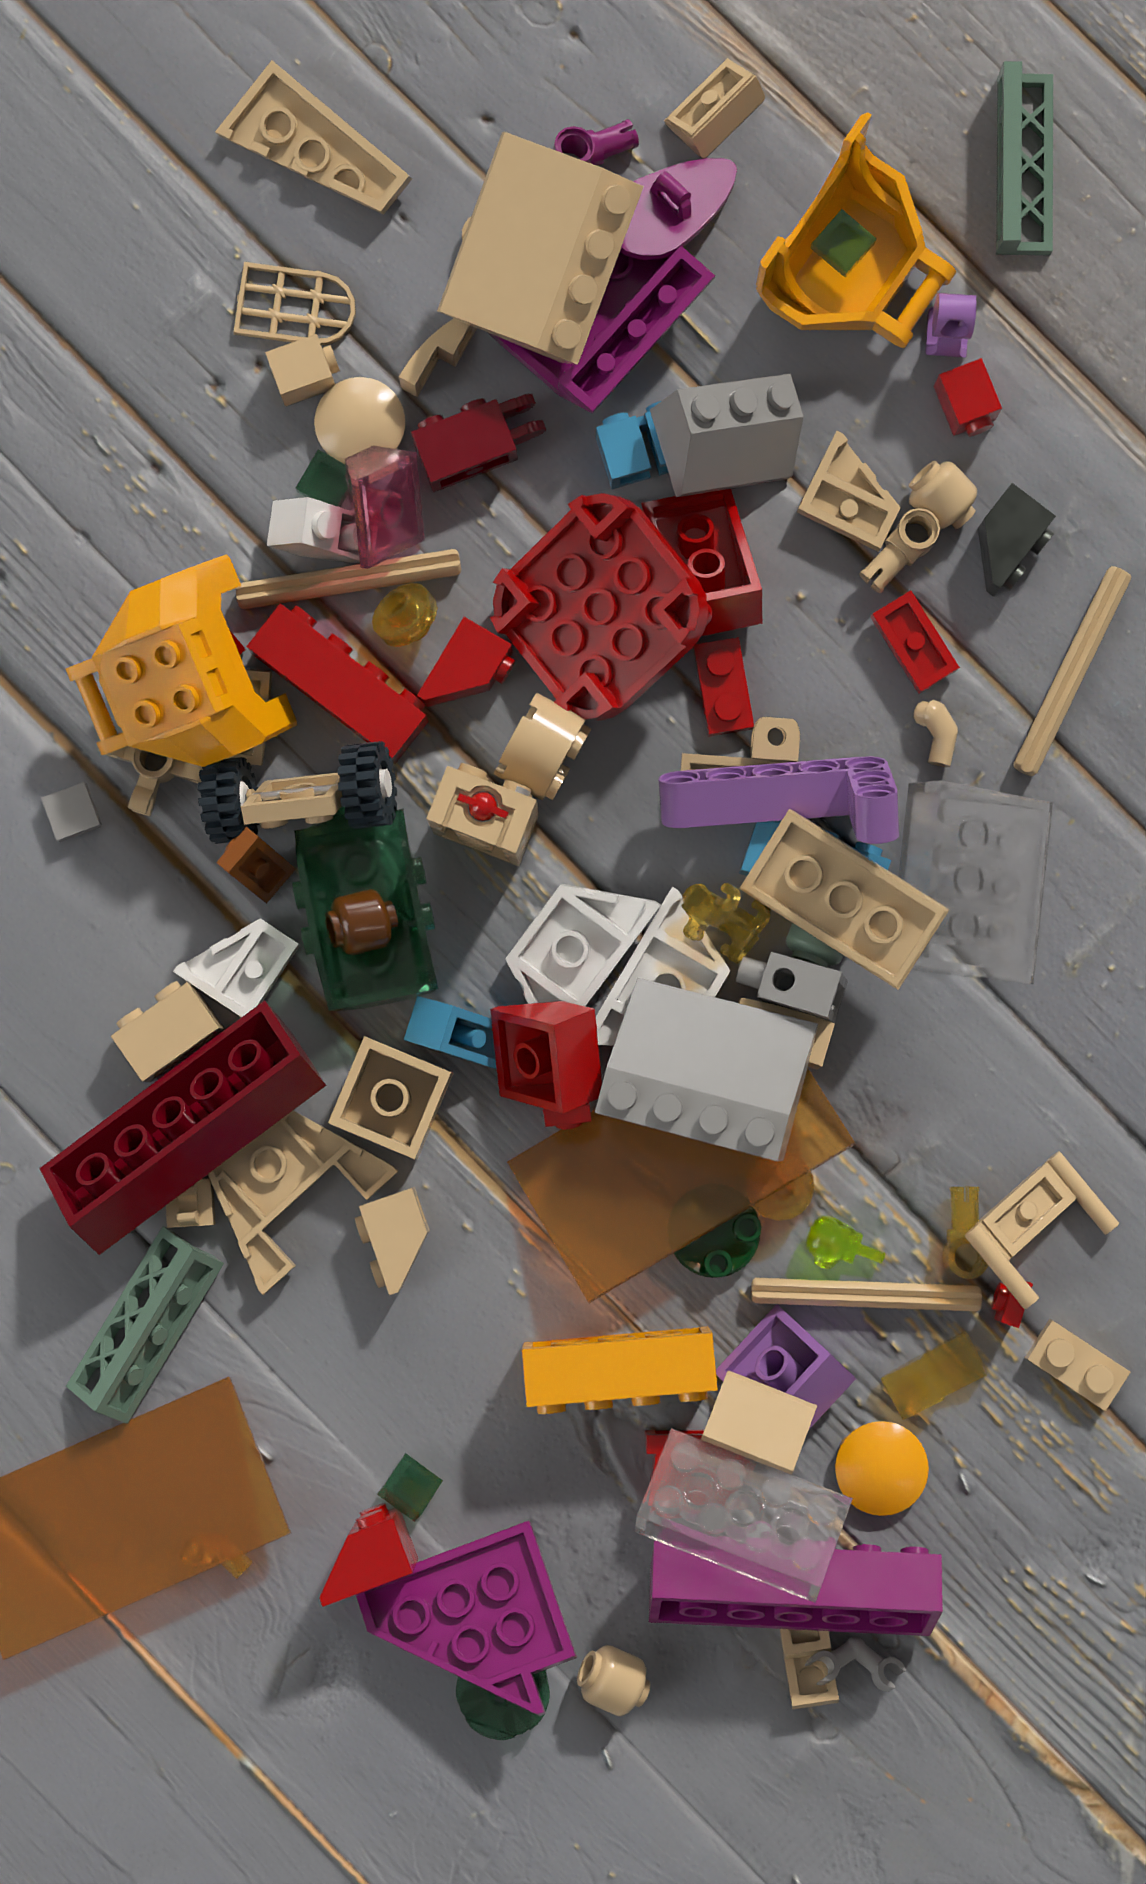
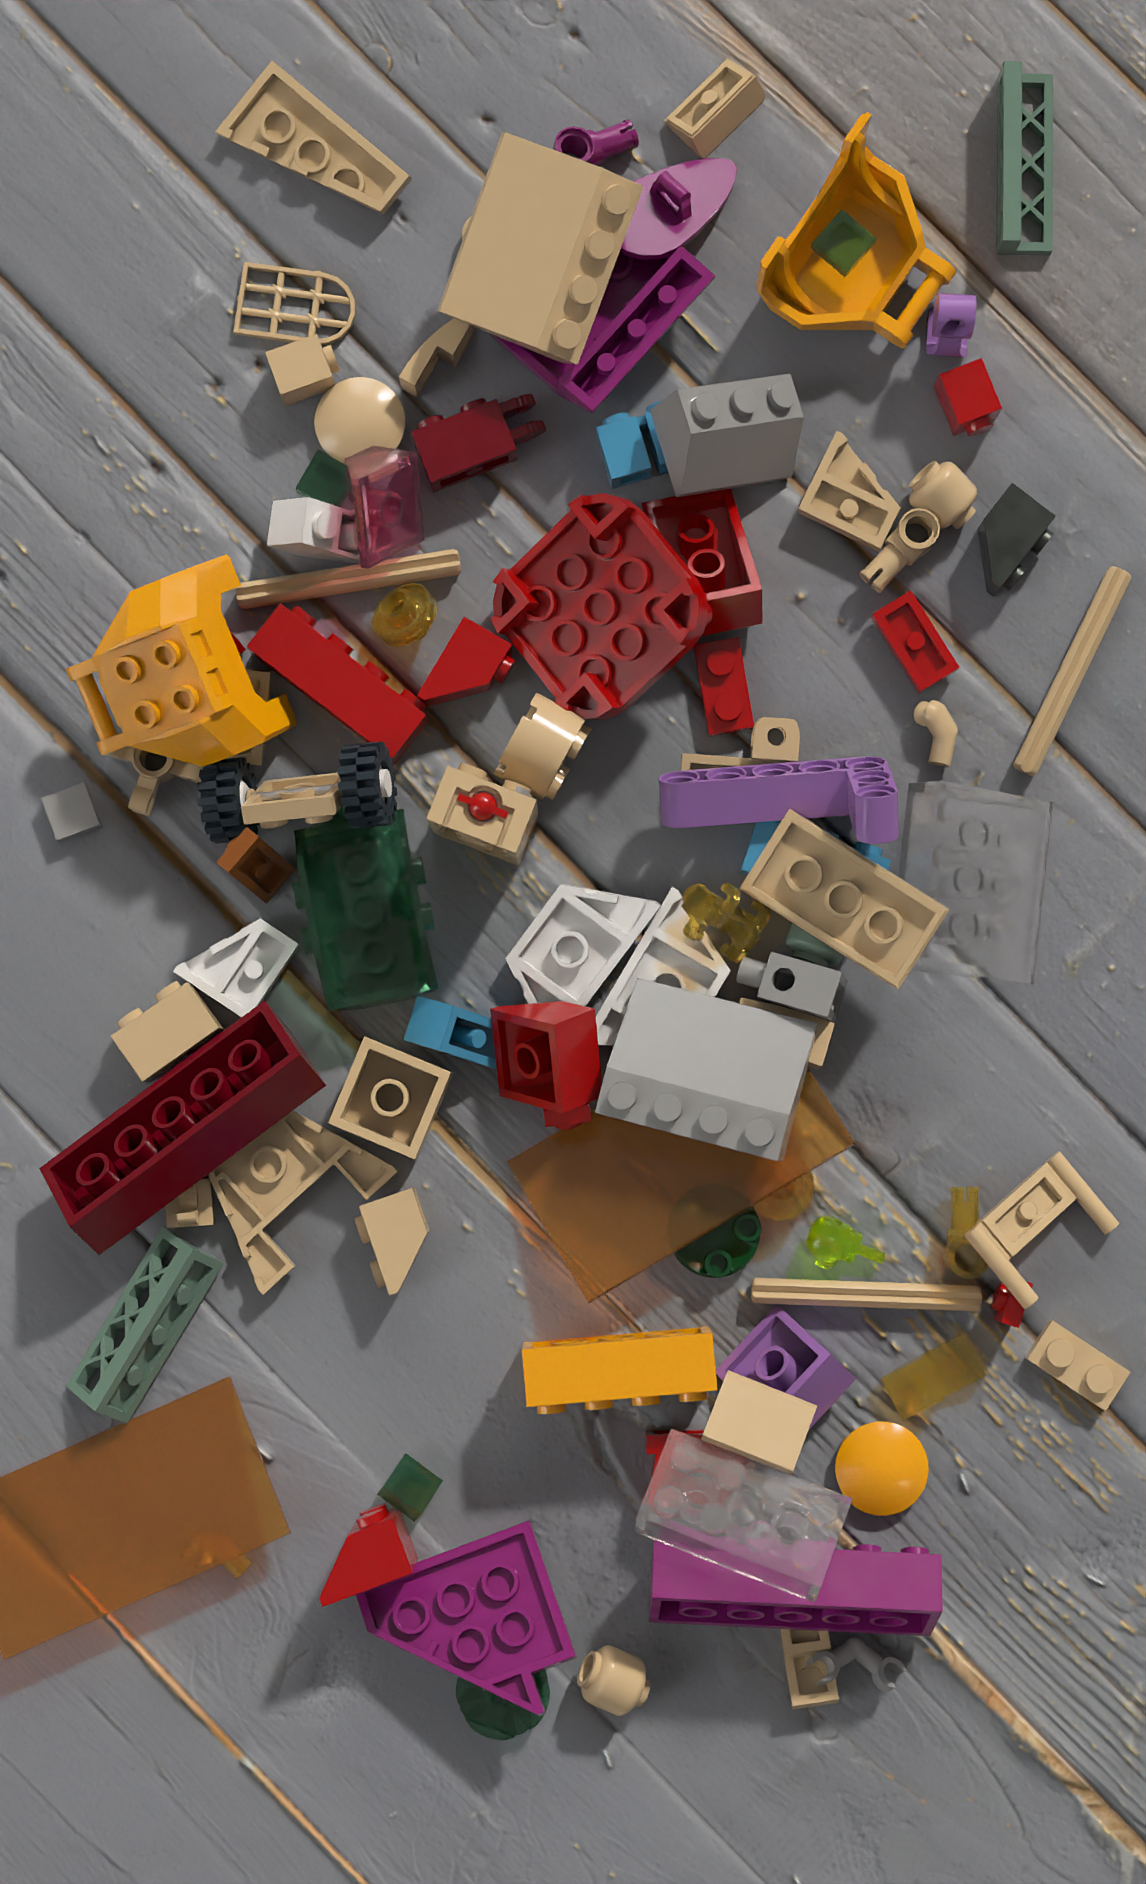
reddish brown head [325,889,398,955] -> none

